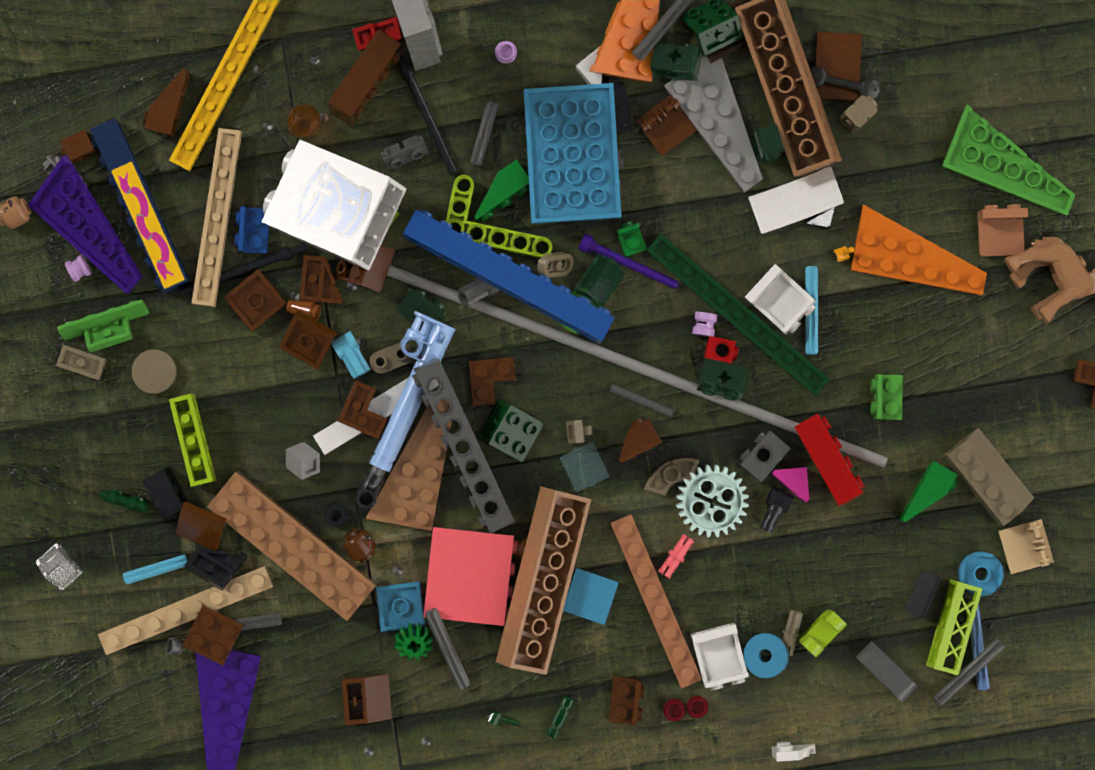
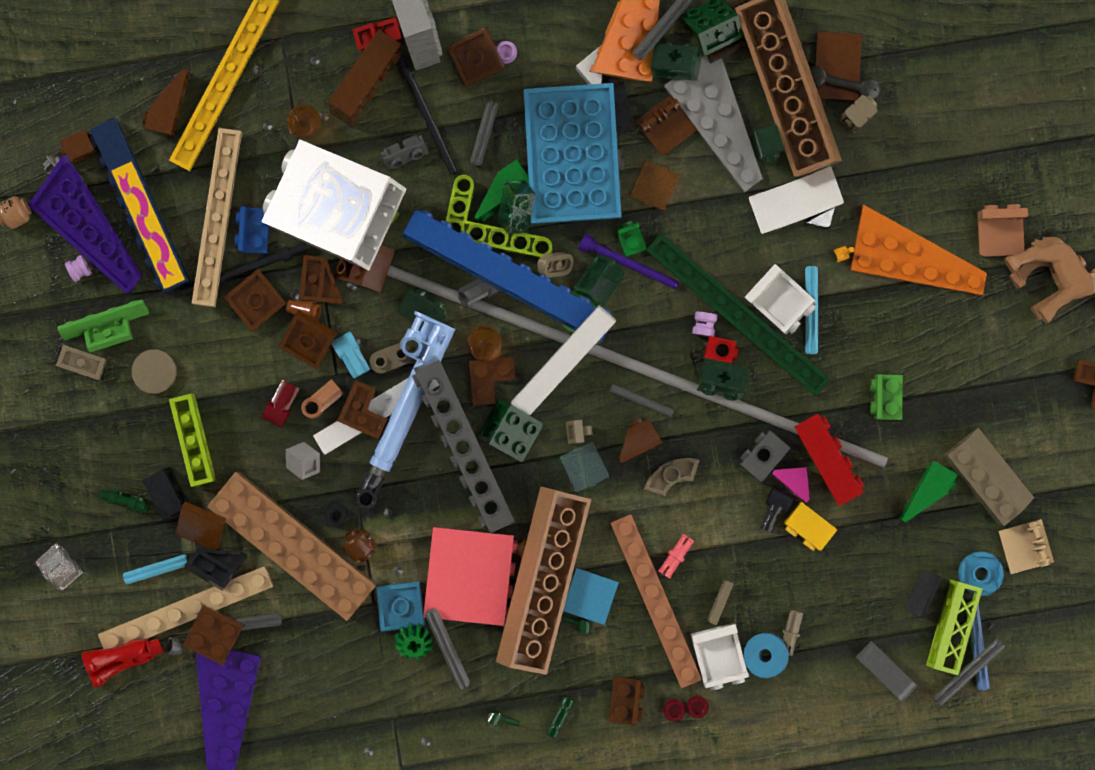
reddish brown slope [342,674,392,725] -> none
medium nougat wing [366,400,452,531] -> none
light aqua gear [676,464,749,537] -> none
white wing [772,742,816,762] -> none
lime piece [799,609,847,657] -> none
bright green wing [941,105,1075,216] -> none
none -> red piece [82,638,163,688]
none -> dark red piece [261,380,300,428]
none -> nougat piece [301,379,344,419]
none -> reddish brown tile [447,27,505,87]
none -> clear orange hair [467,325,503,362]
none -> clear green brick [497,180,536,234]
none -> white tile [511,305,616,415]
none -> dark green hand [561,615,591,634]
none -> clear orange piece [631,161,680,211]
none -> dark tan tile [707,580,734,625]
none -> yellow brick [783,502,837,551]

